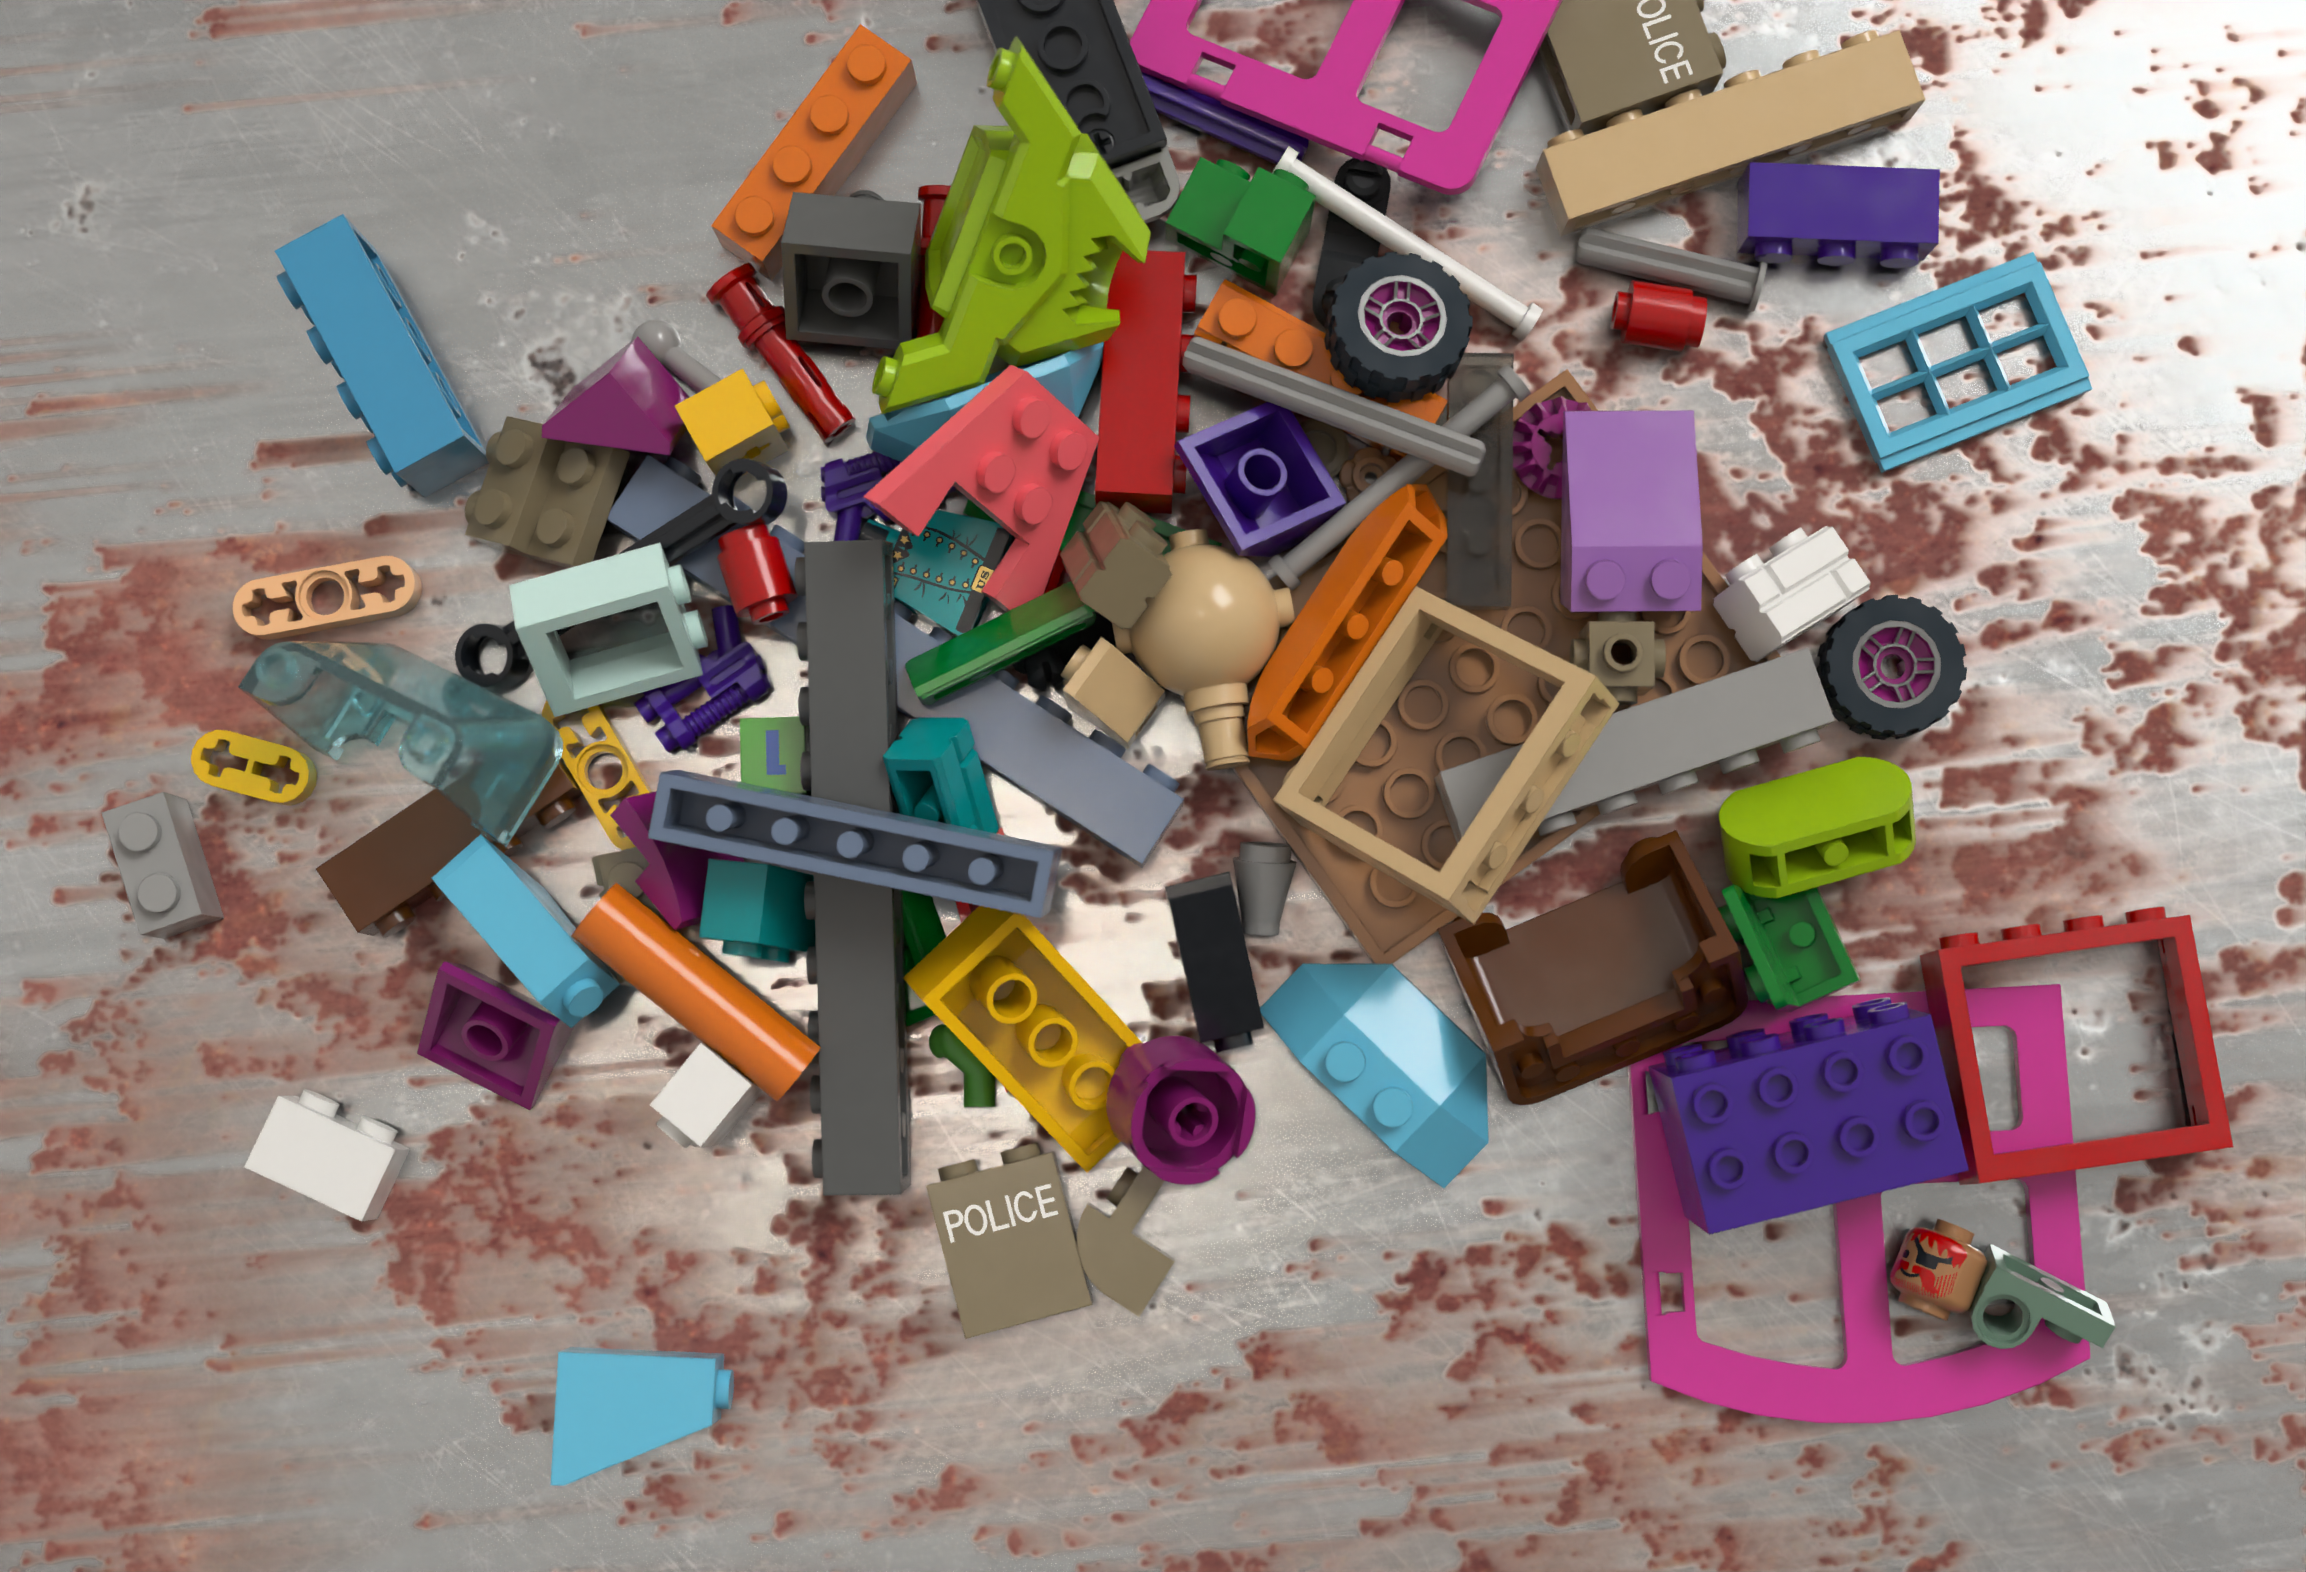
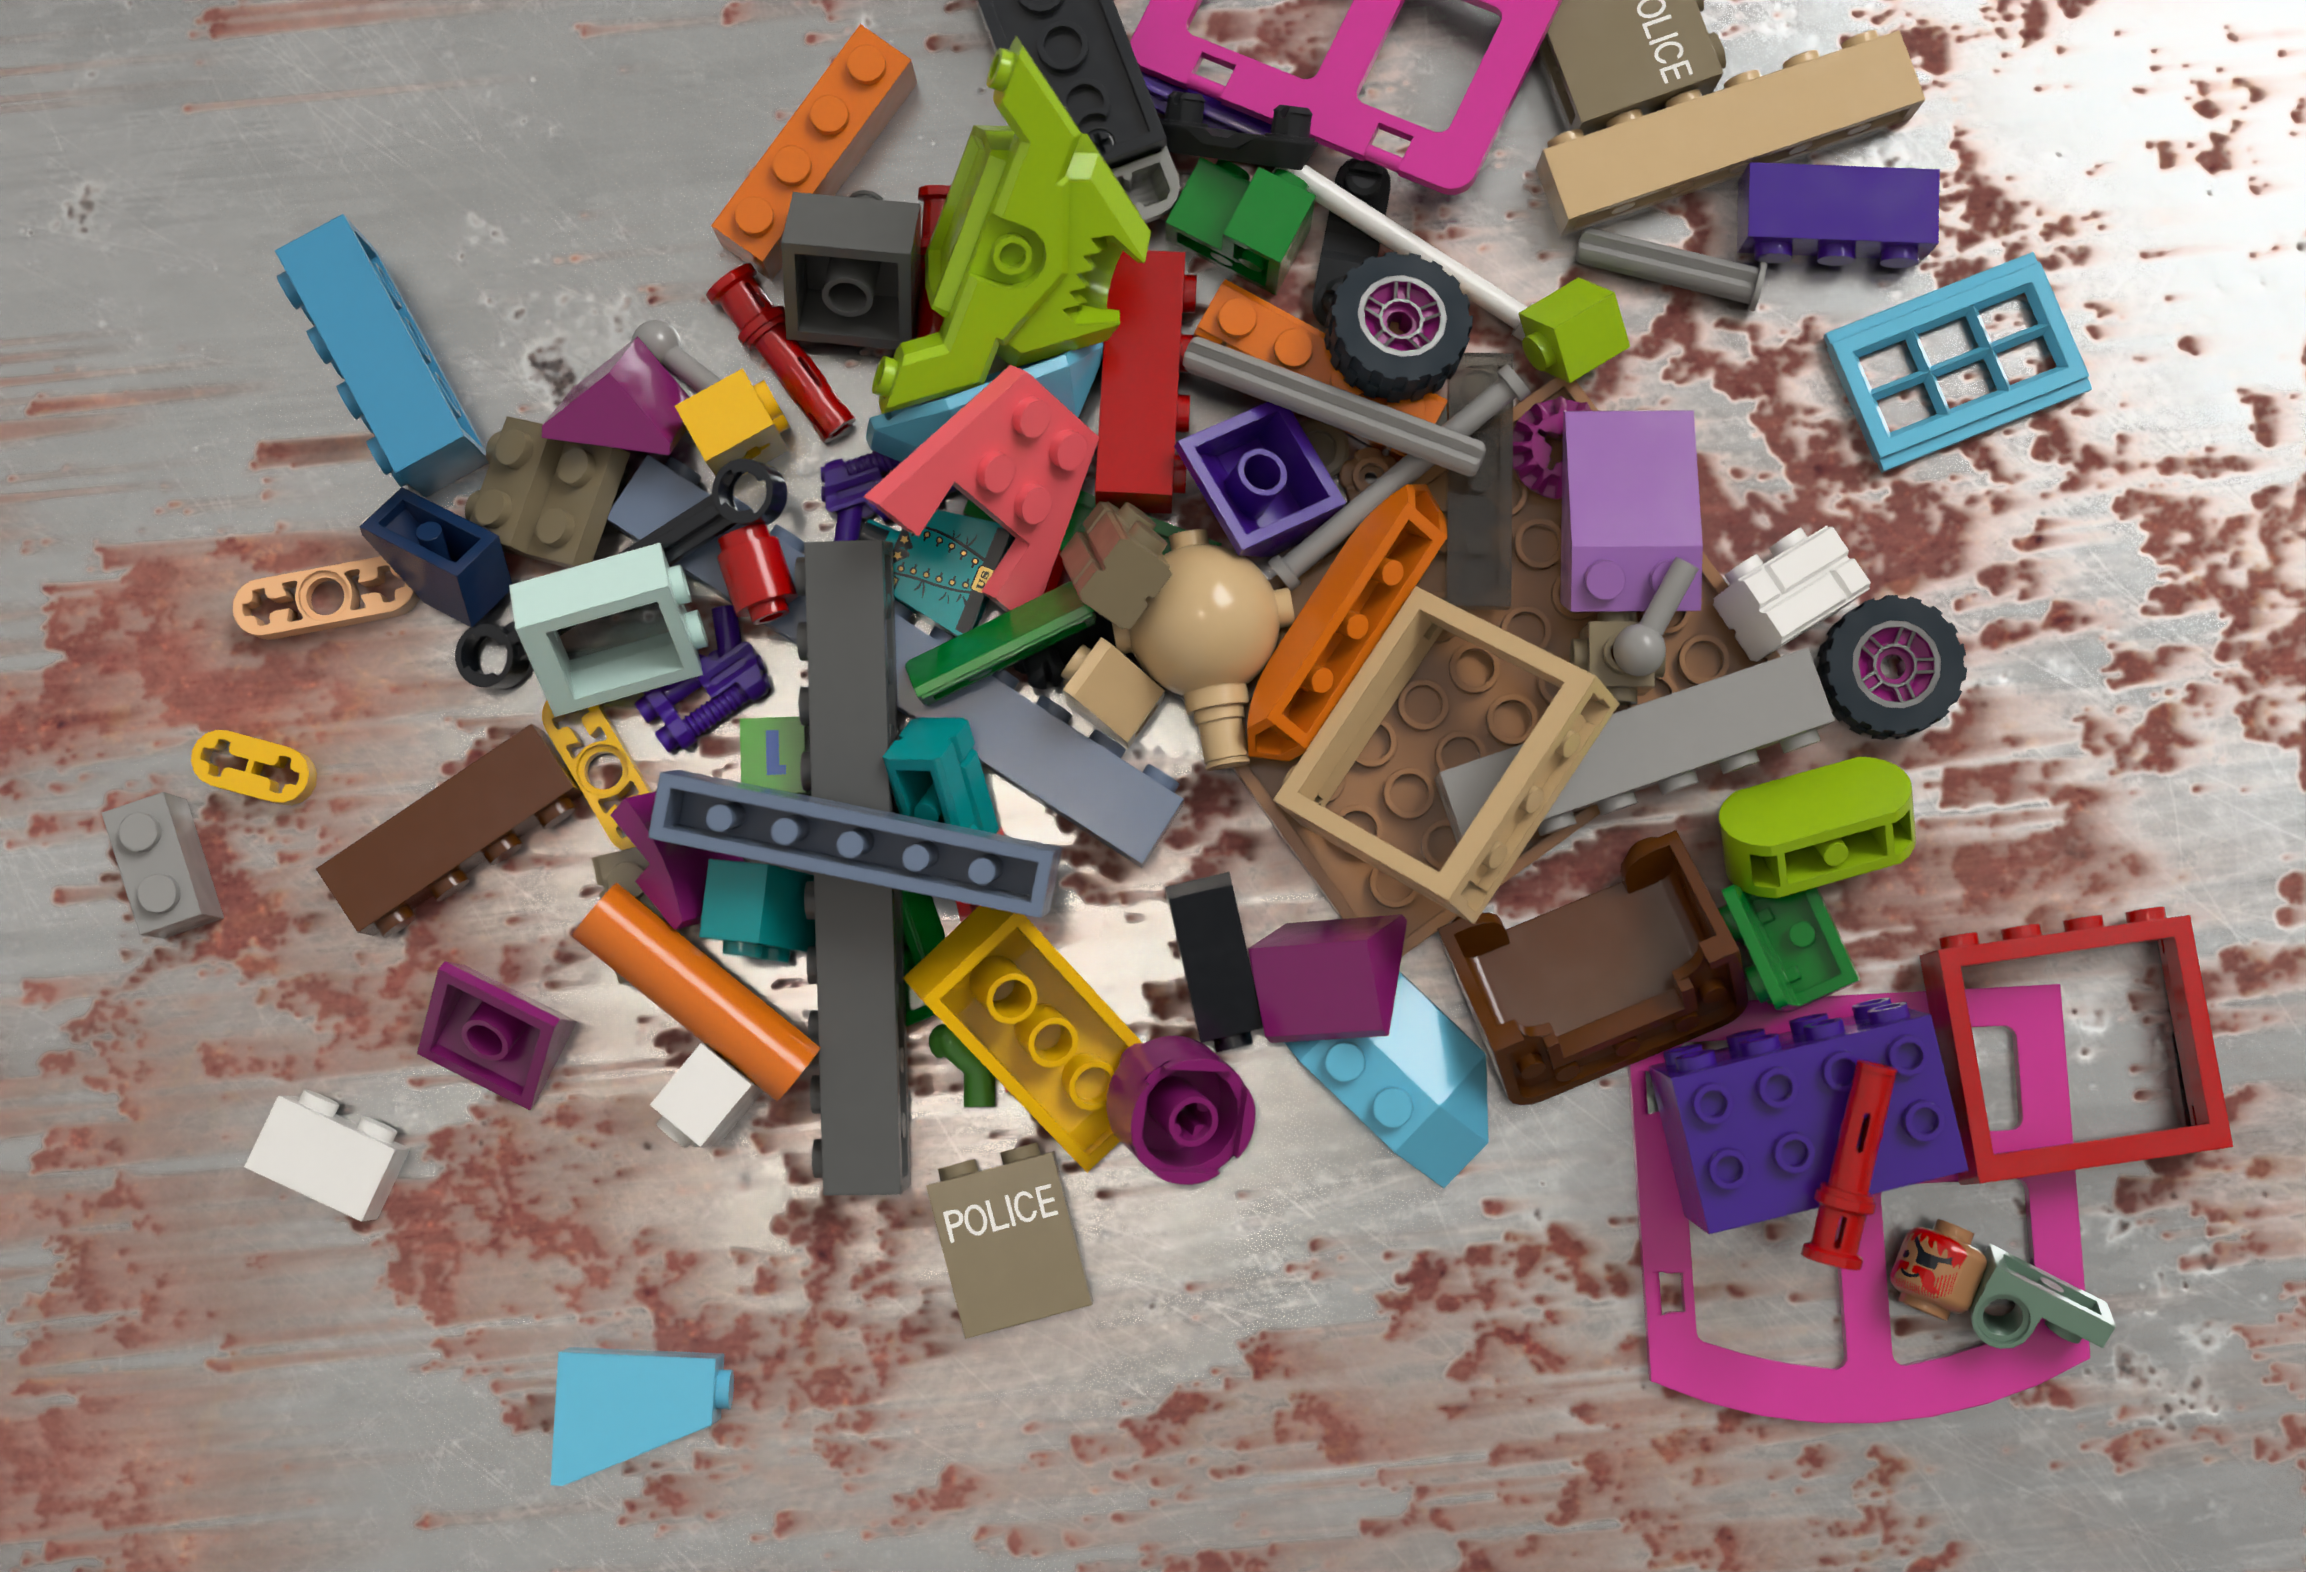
clear light blue windscreen [238,641,563,847] -> none
medium azure slope [432,834,620,1028] -> none
dark tan brick [1077,1165,1175,1317] -> none
light grey cone [1233,842,1297,936] -> none
red brick [1611,280,1707,352] -> none
none -> dark blue slope [359,487,512,628]
none -> black piece [1159,91,1318,170]
none -> magenta slope [1248,914,1407,1043]
none -> lime brick [1518,277,1630,383]
none -> light grey bar [1613,557,1699,676]
none -> red pin [1801,1059,1897,1270]

